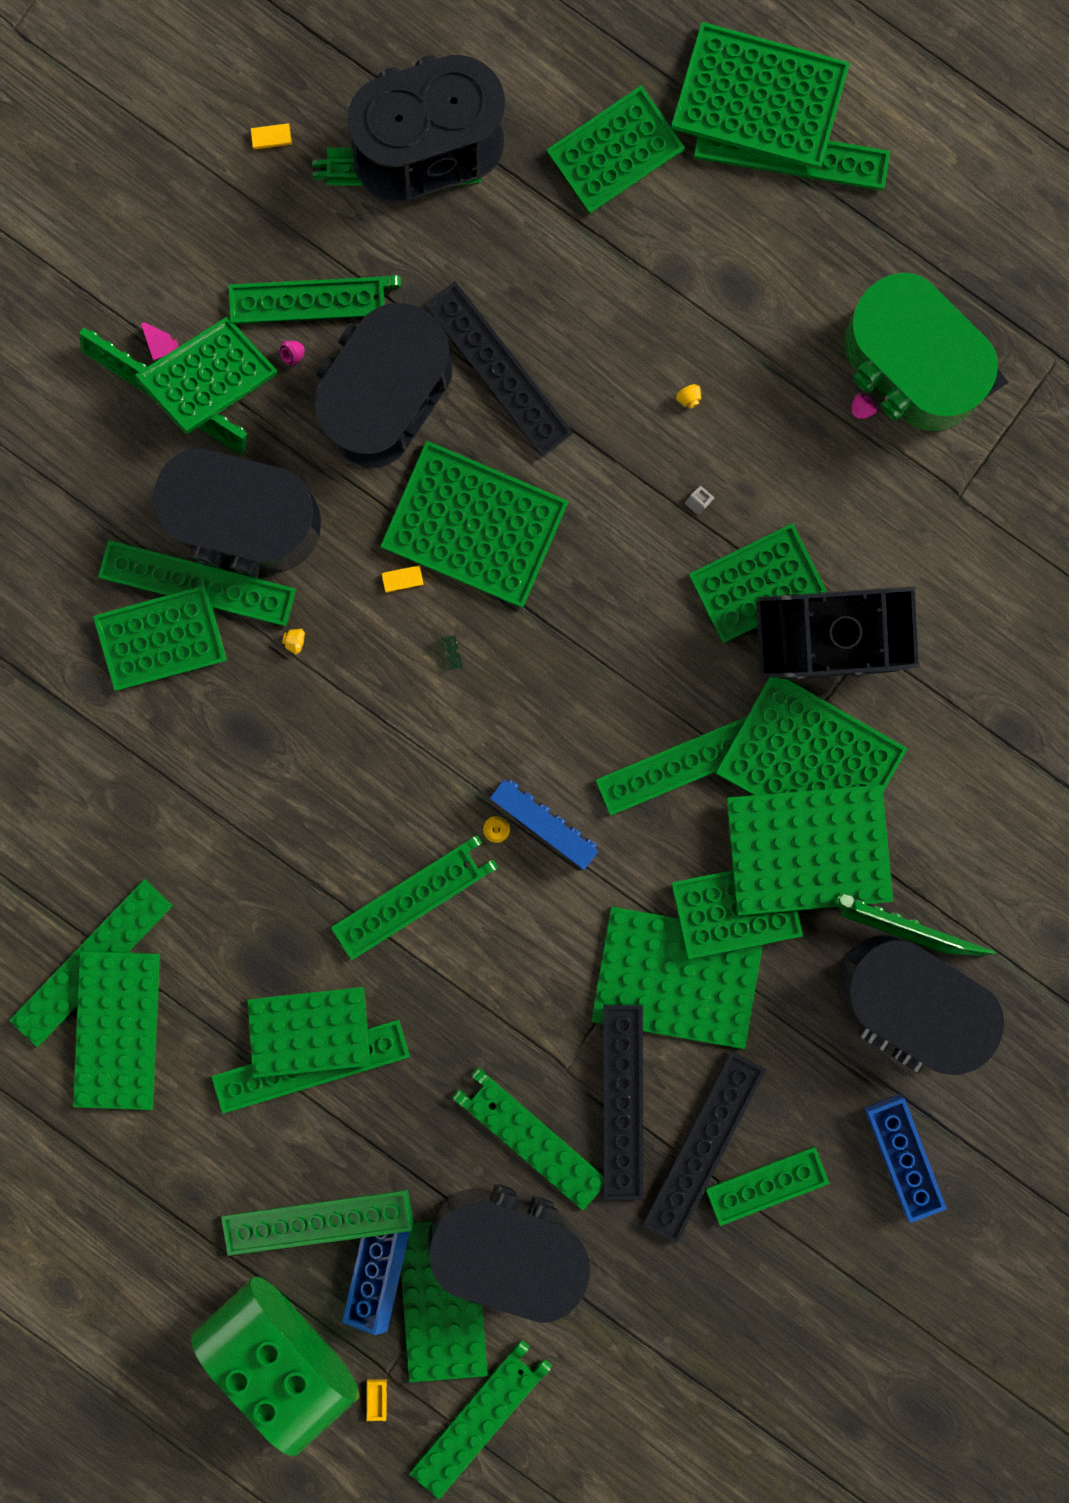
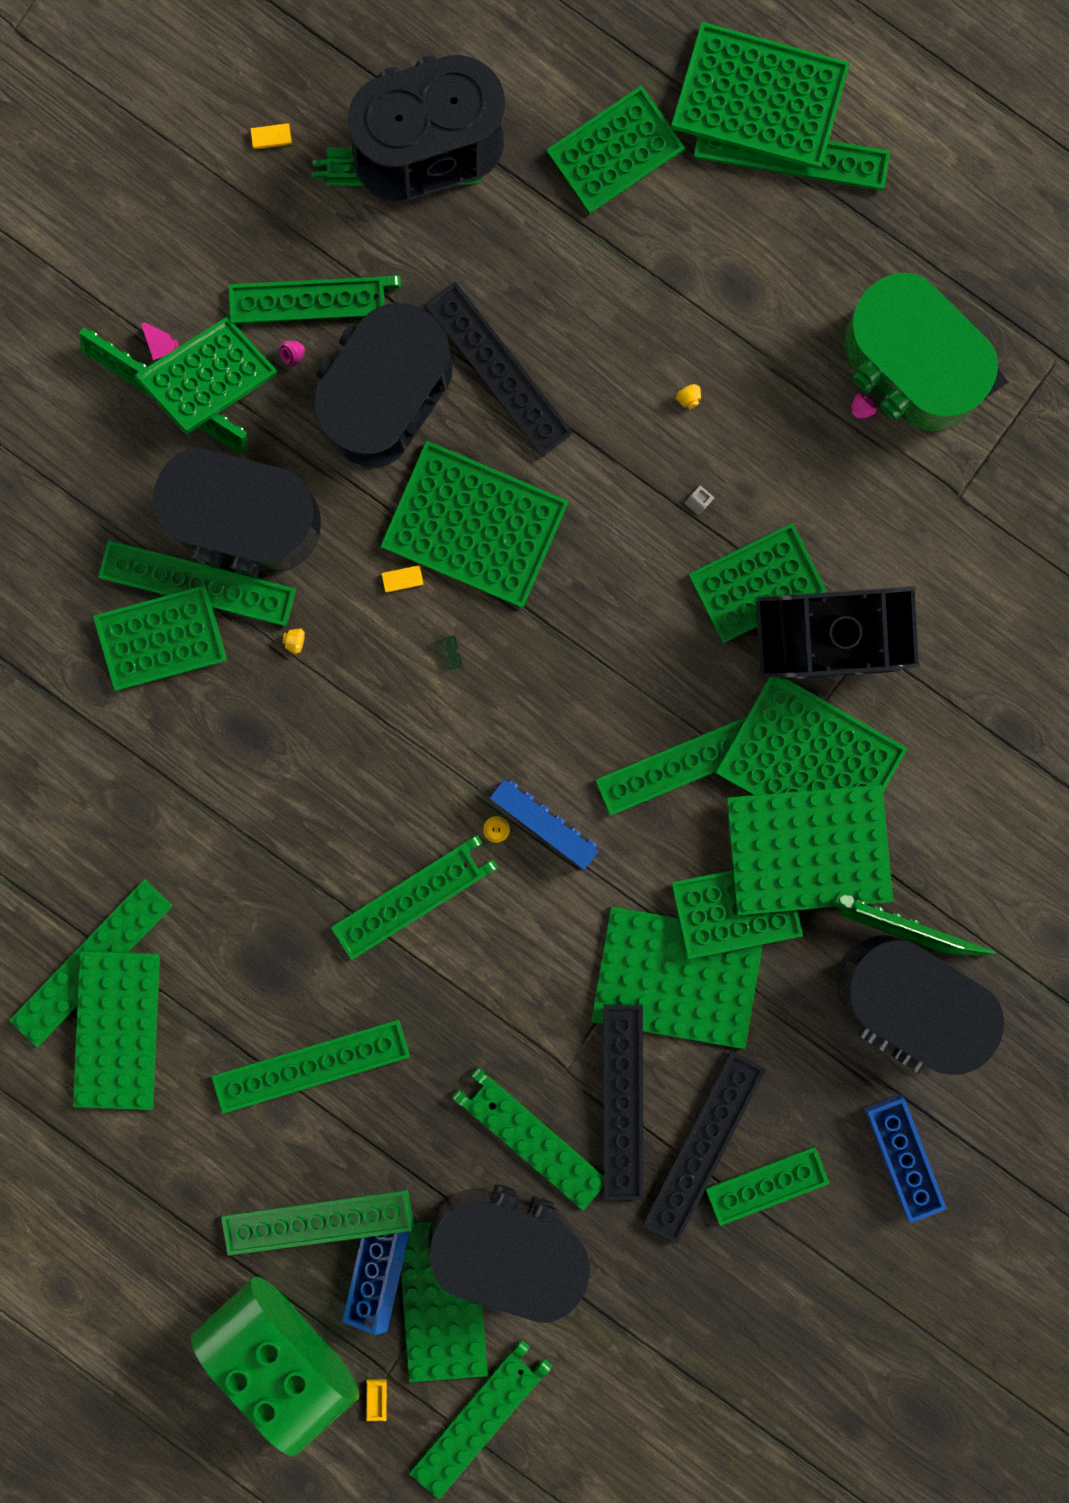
green plate [248,987,371,1078] -> none

